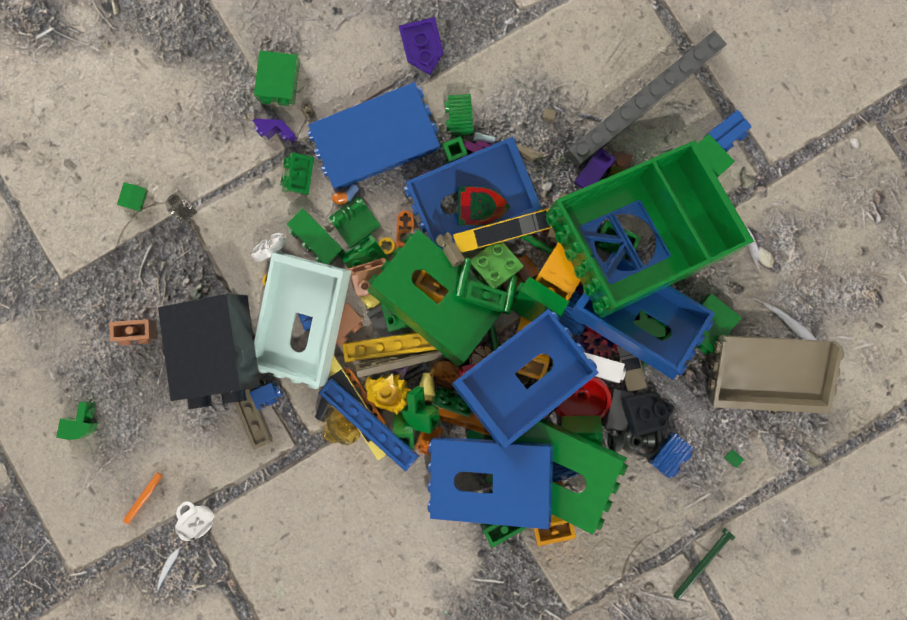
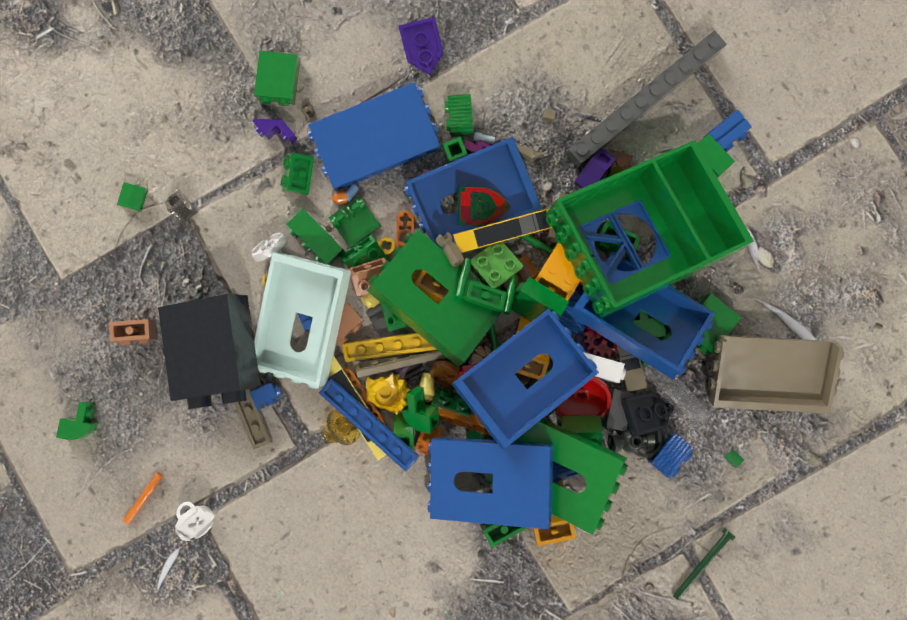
black cone [315,396,335,422] -> none

